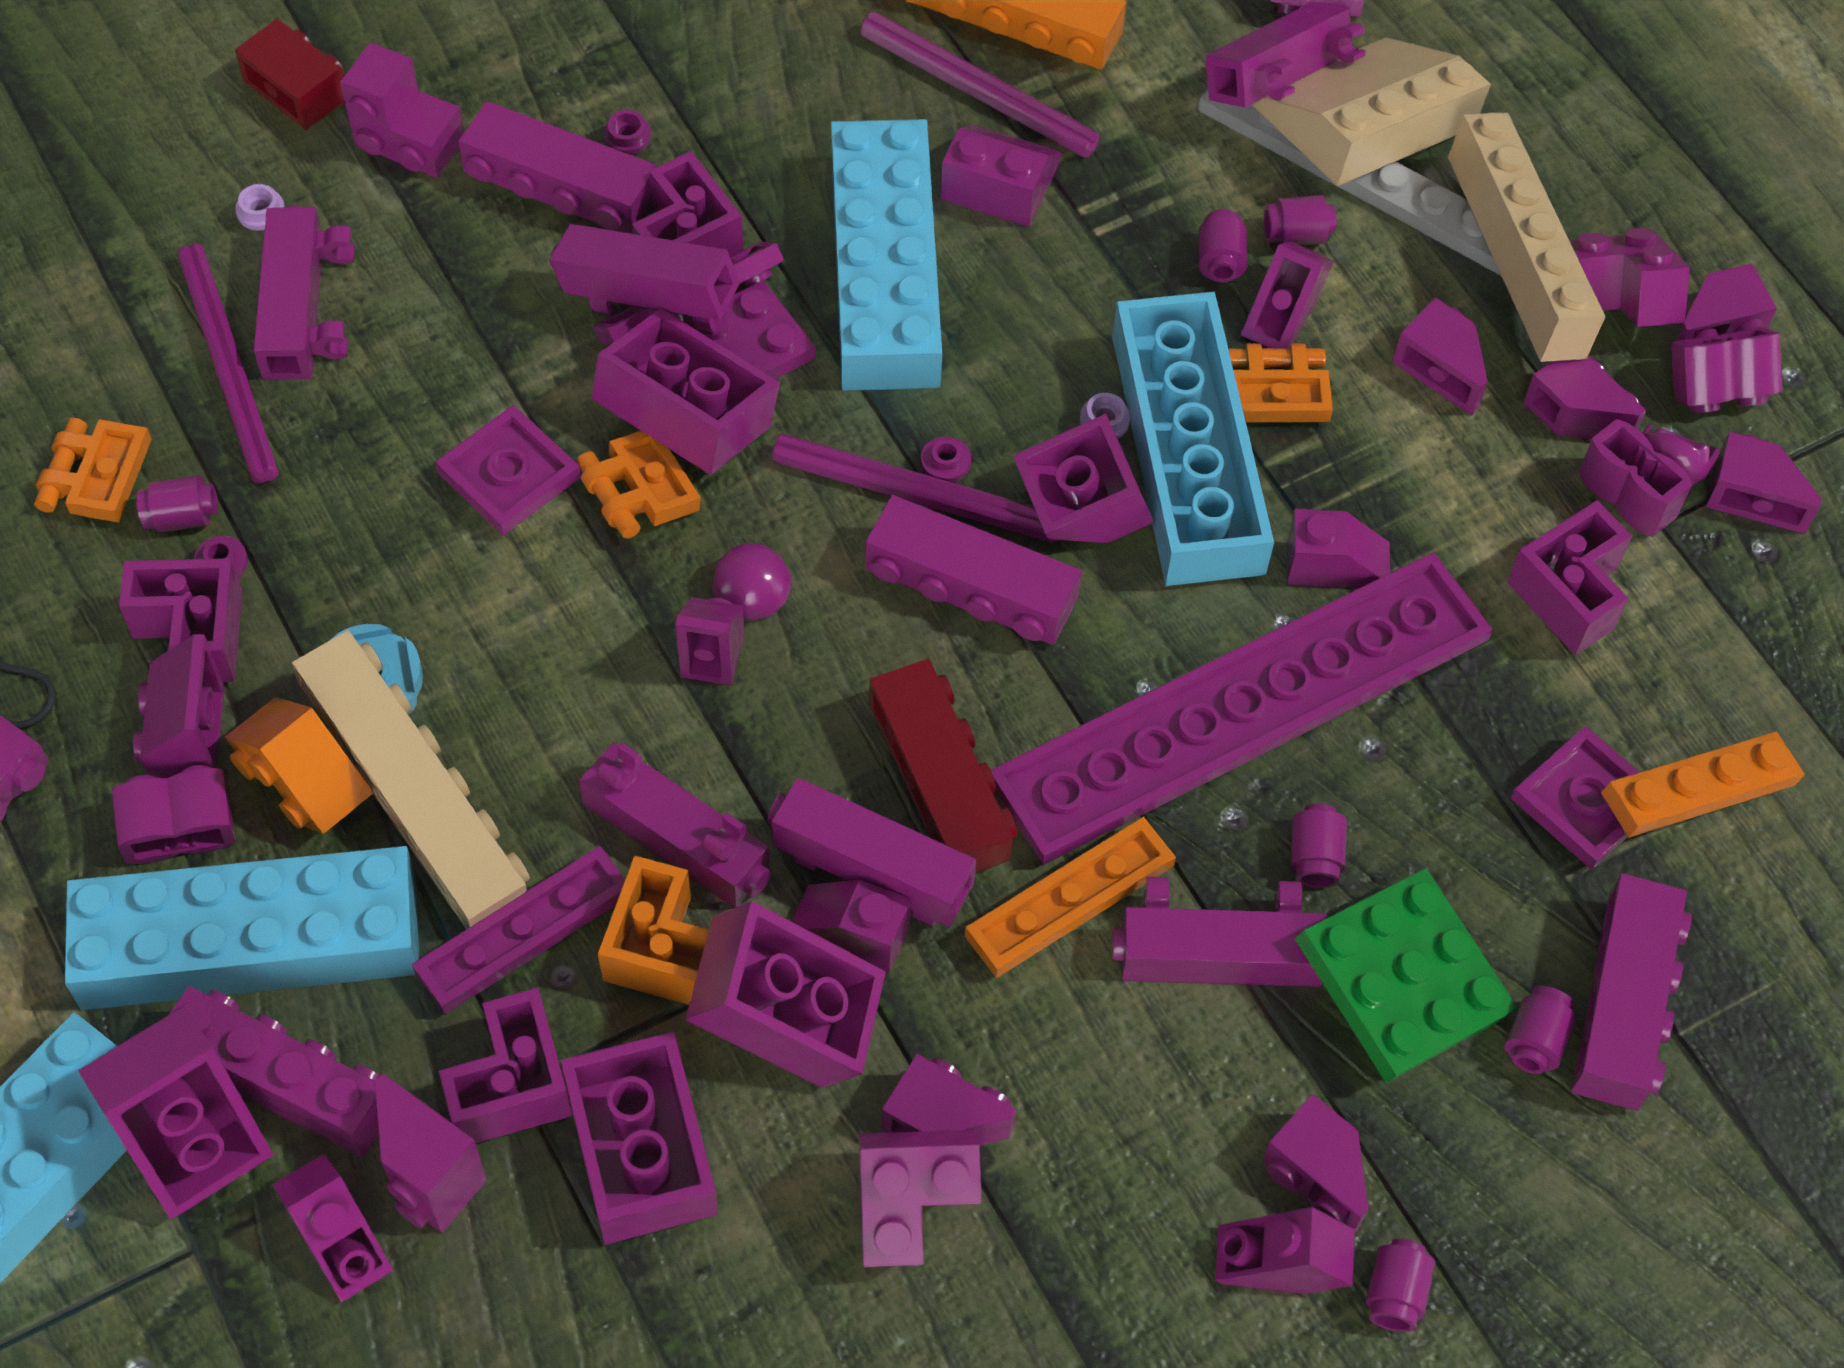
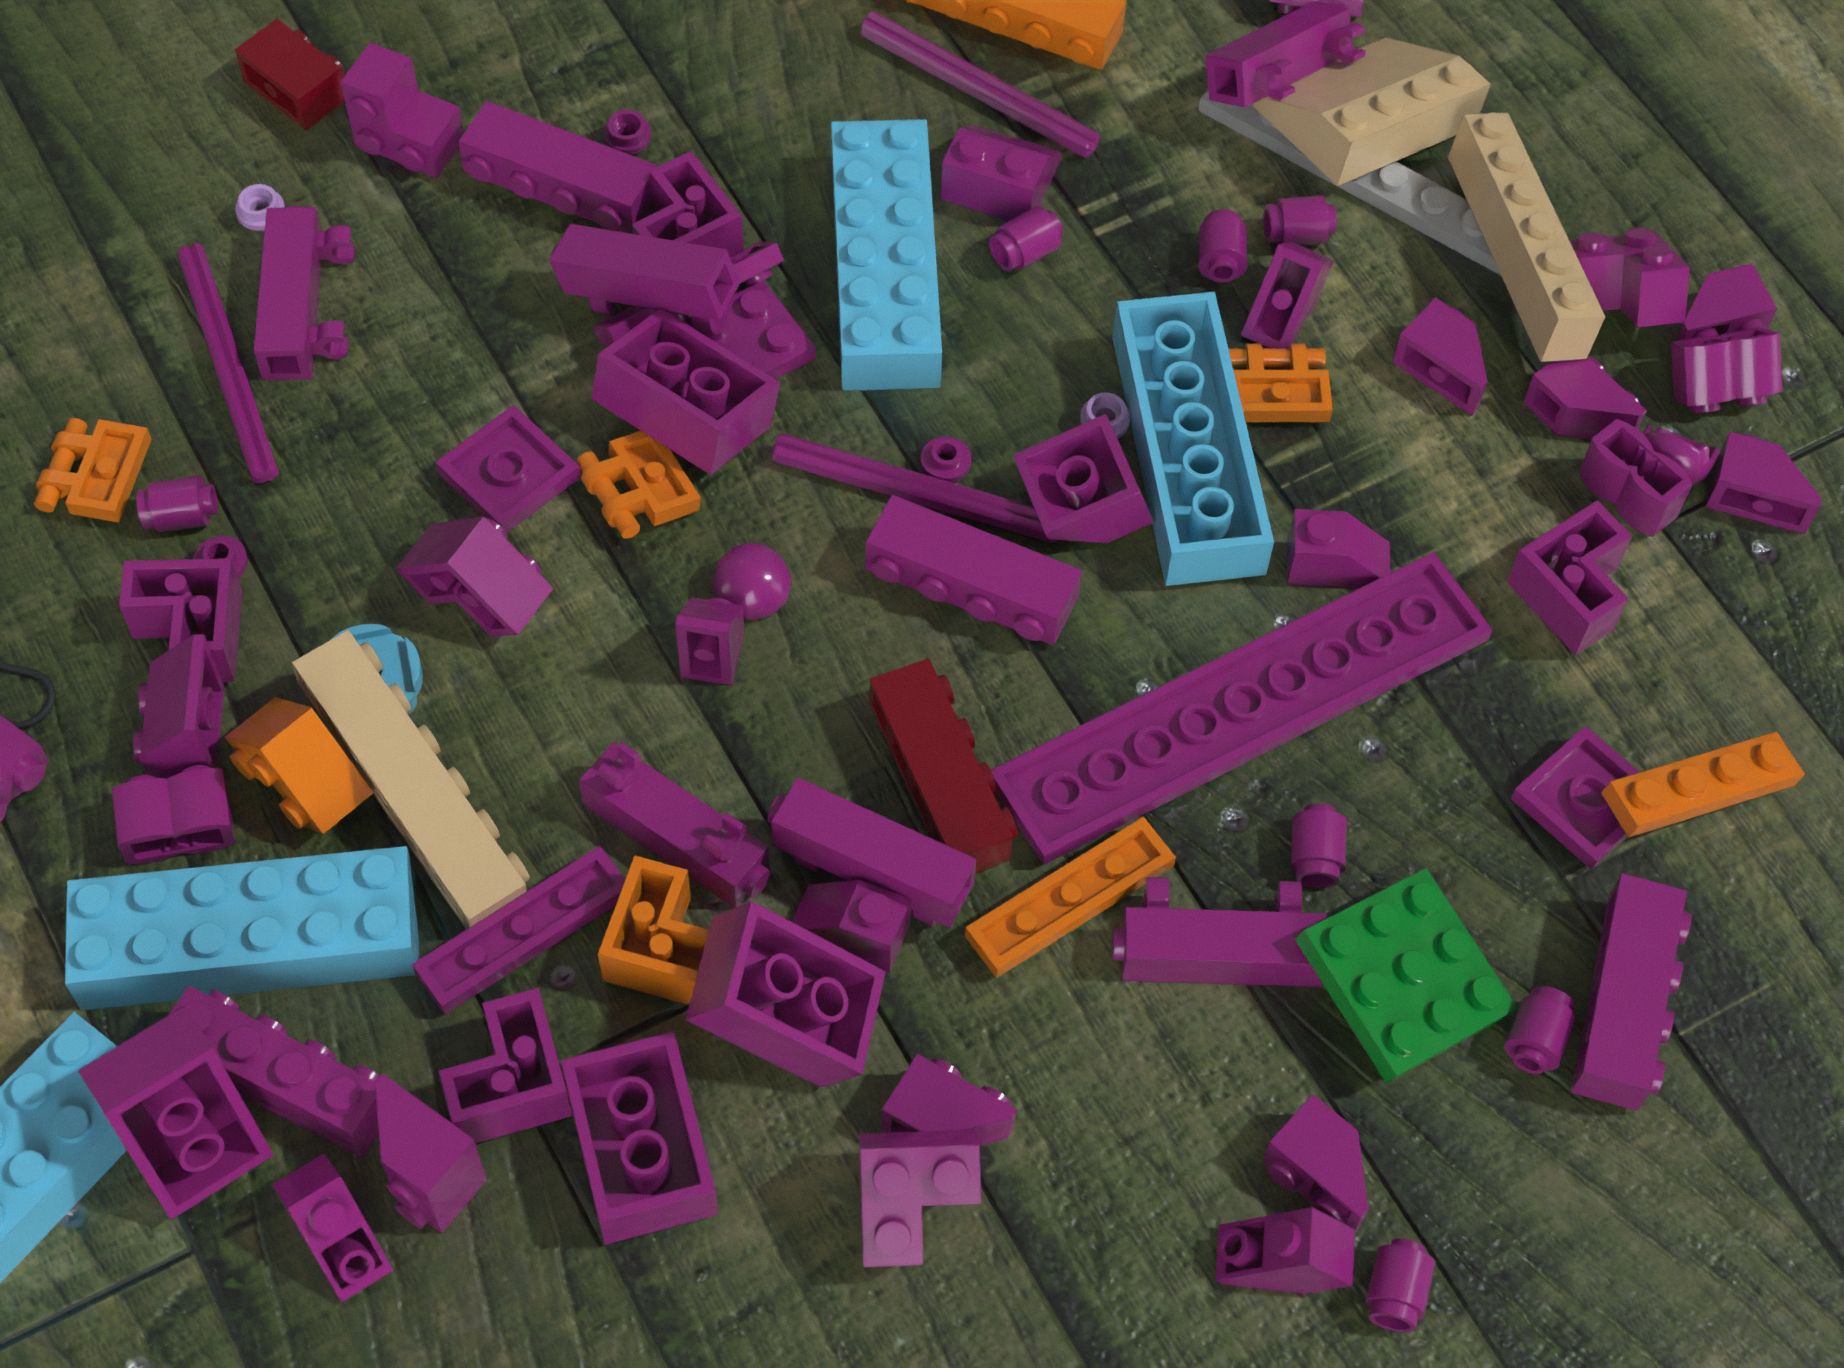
none -> magenta brick [396,516,553,637]
none -> magenta brick [989,206,1063,271]

